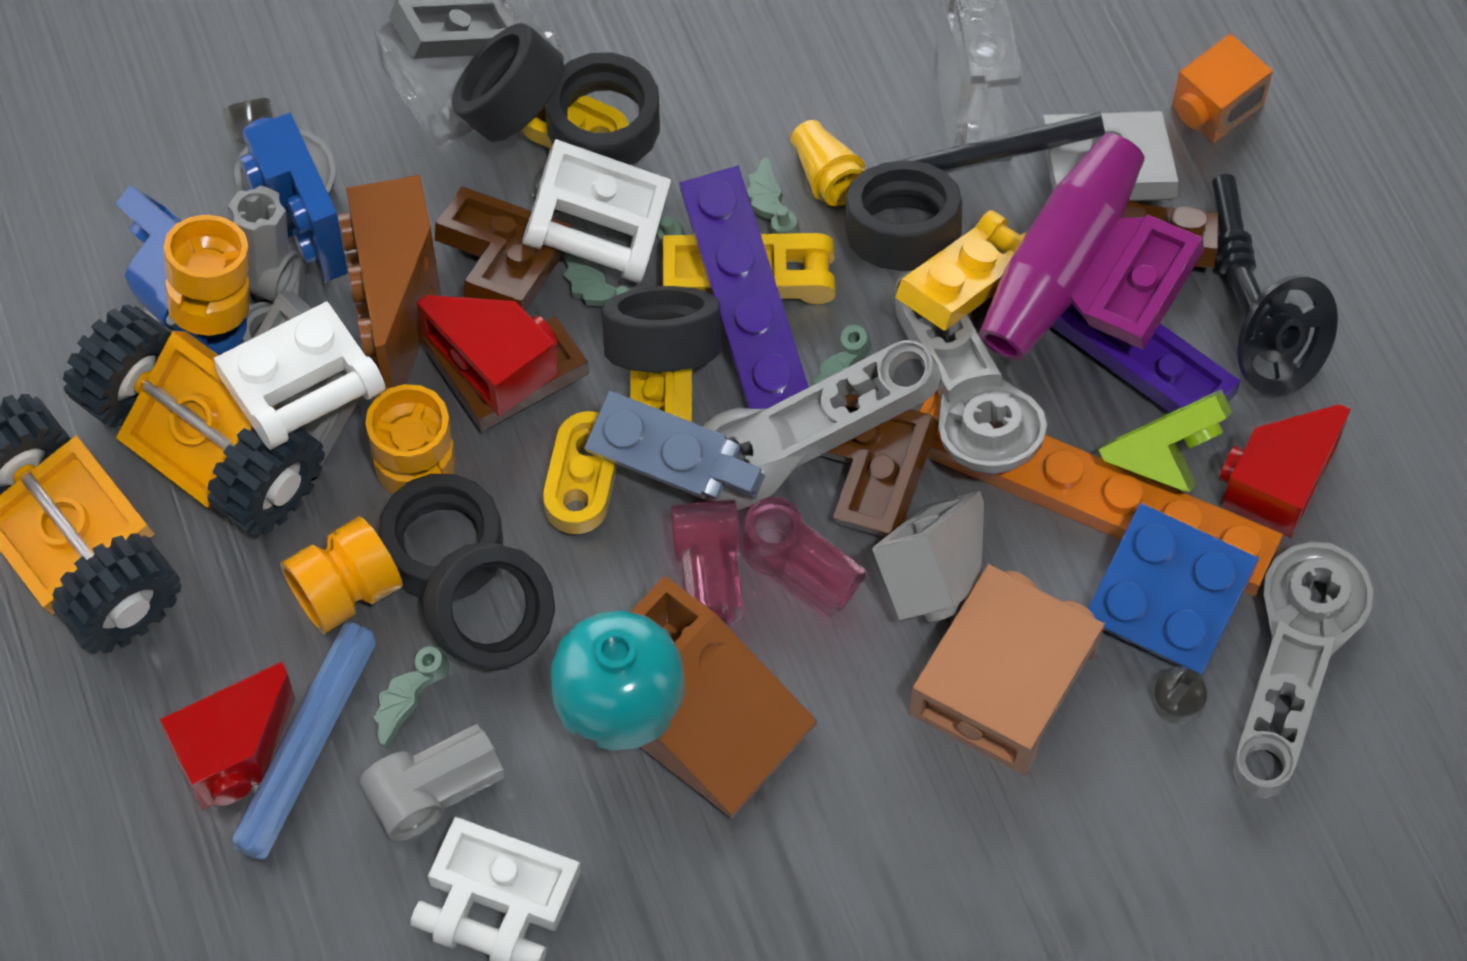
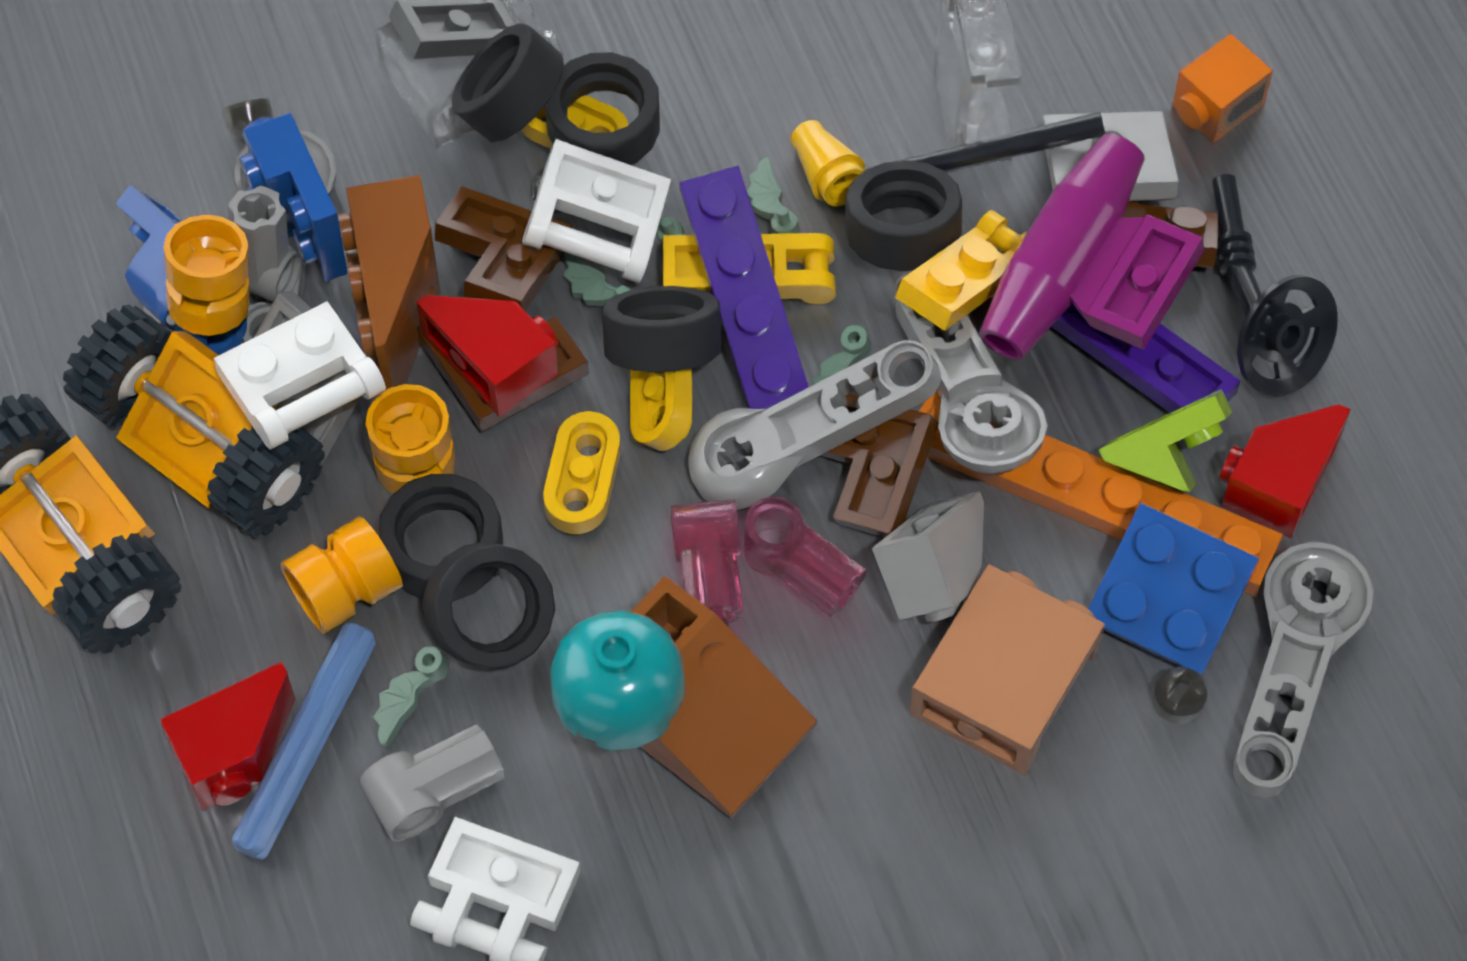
sand blue hinge [584,390,766,499] -> none

